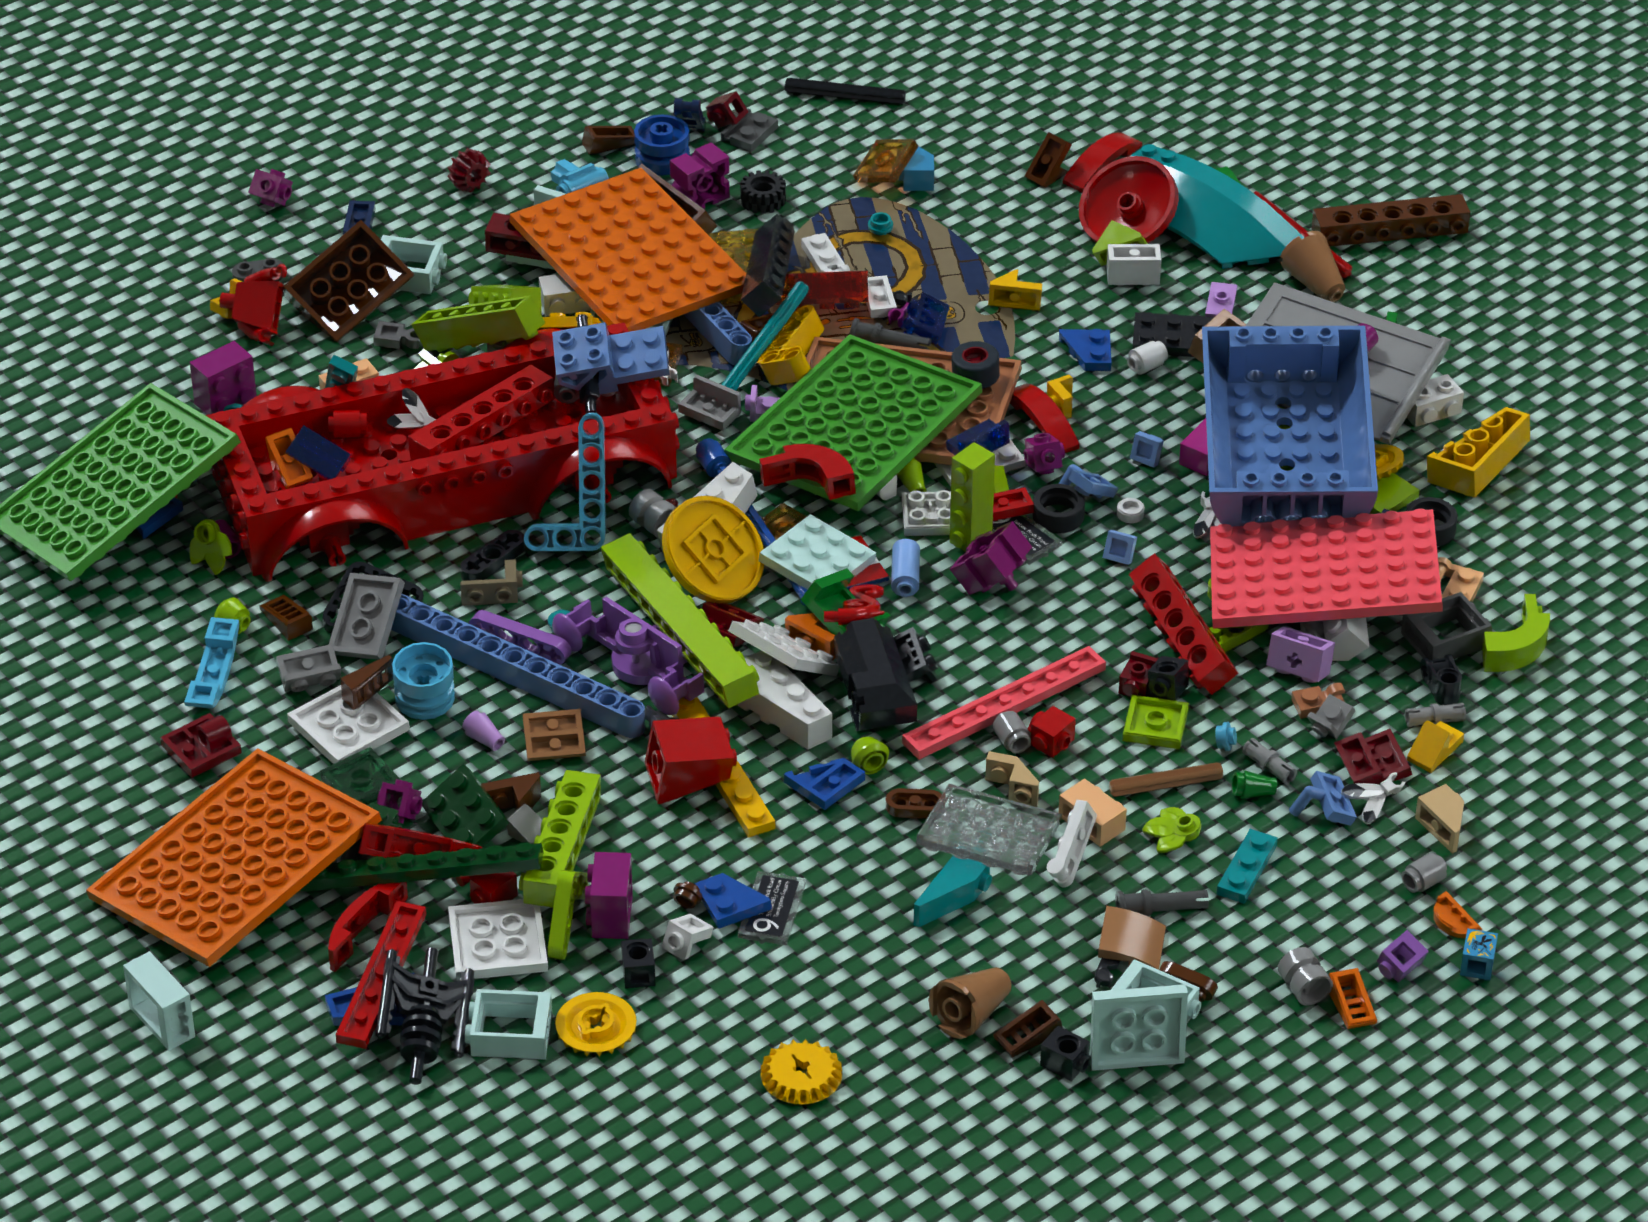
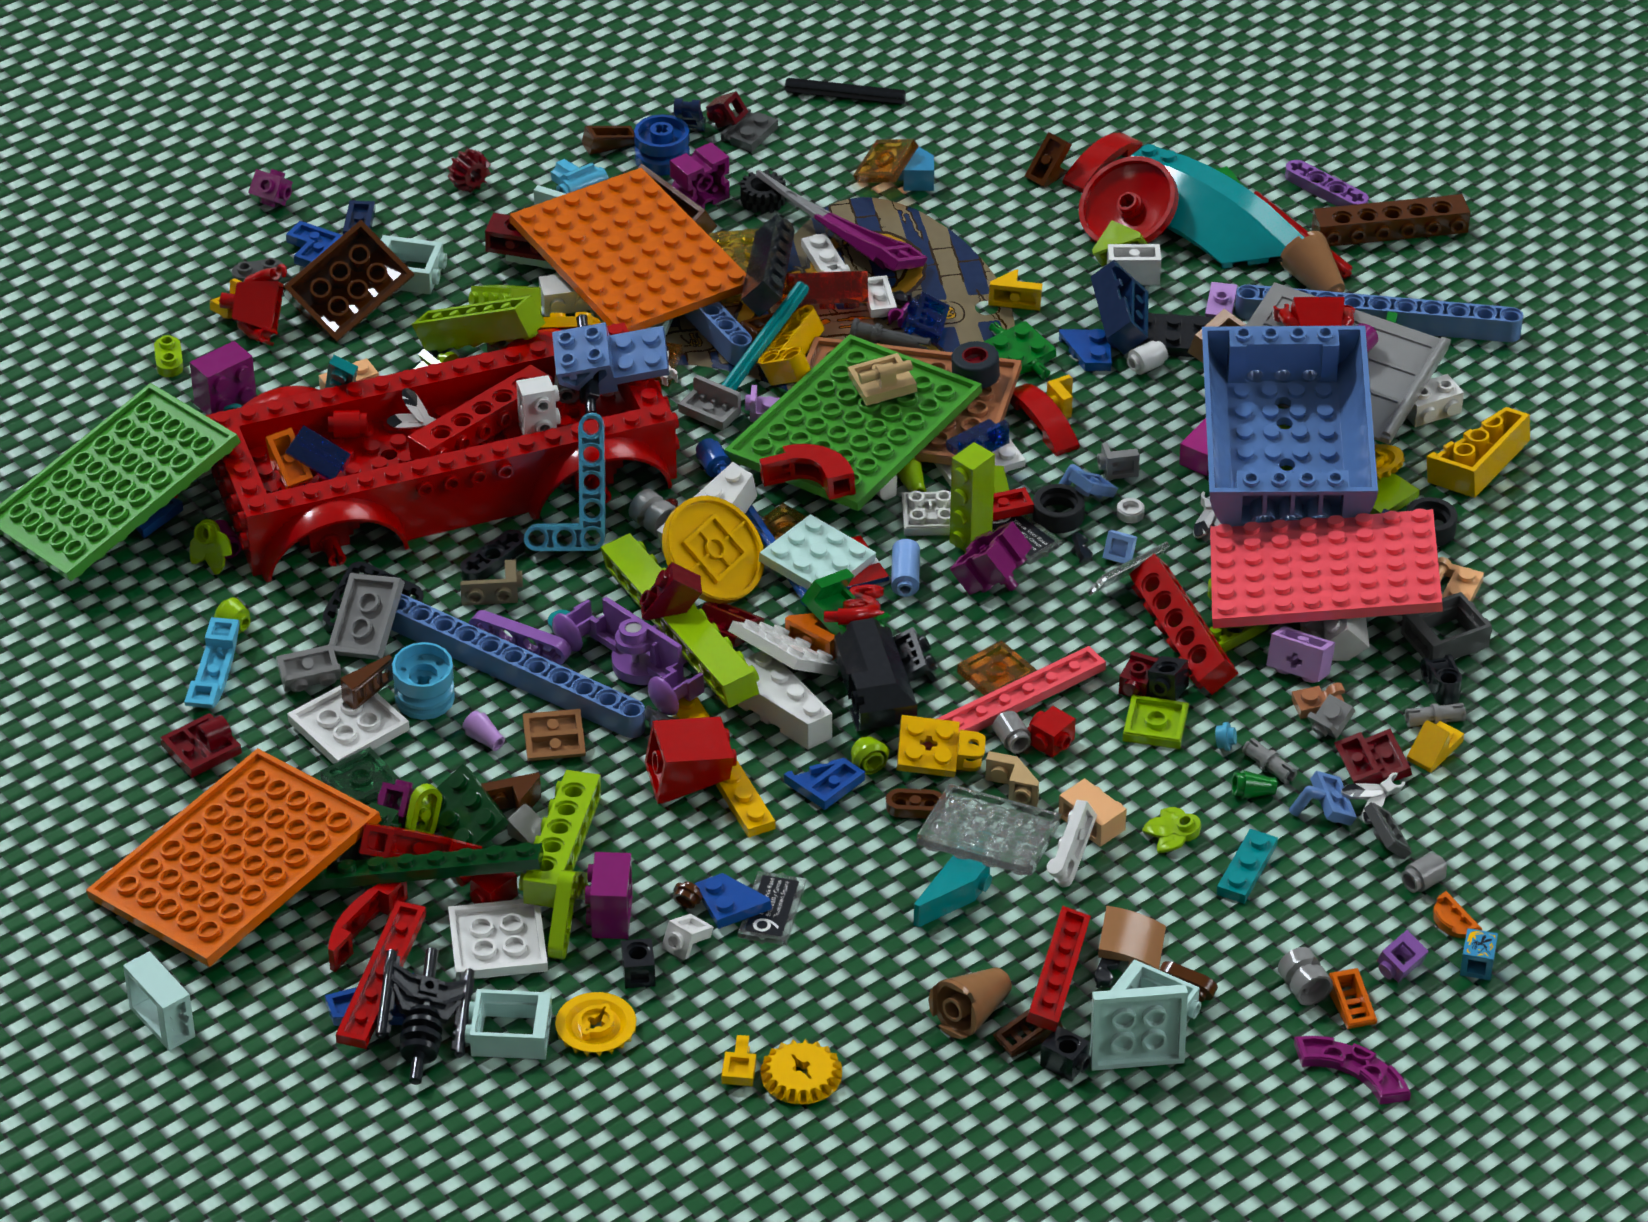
reddish brown slope [259,595,313,641] -> none
flat silver plate [373,321,419,349] -> none
teal plate [868,212,893,235] -> none
magenta brick [1023,433,1065,474] -> none
medium nougat axle [1109,762,1223,797] -> none
dark grey pin [1115,889,1209,916] -> none
light blue tile [1130,431,1164,467] -> none
tan slope [1415,784,1464,854] -> none
lime arch [1481,594,1550,672] -> none
none -> lime plate [154,335,183,377]
none -> blue plate [286,221,342,267]
none -> lime plate [404,783,442,834]
none -> white brick [516,375,561,435]
none -> dark red slope [640,562,702,620]
none -> yellow plate [721,1035,757,1086]
none -> magenta plate [755,170,927,271]
none -> tan plate [847,353,917,406]
none -> yellow plate [896,715,986,778]
none -> clear orange tile [957,640,1037,696]
none -> green plate [984,321,1056,379]
none -> red plate [1026,906,1091,1032]
none -> black piece [1070,532,1093,564]
none -> clear piece [1087,541,1170,596]
none -> dark blue wedge [1091,260,1149,355]
none -> light grey bracket [1097,443,1140,480]
none -> medium blue beam [1235,285,1524,342]
none -> red torso [1273,297,1355,326]
none -> medium lavender beam [1285,160,1369,206]
none -> magenta tile [1294,1036,1411,1105]
none -> dark grey plate [1364,802,1412,859]

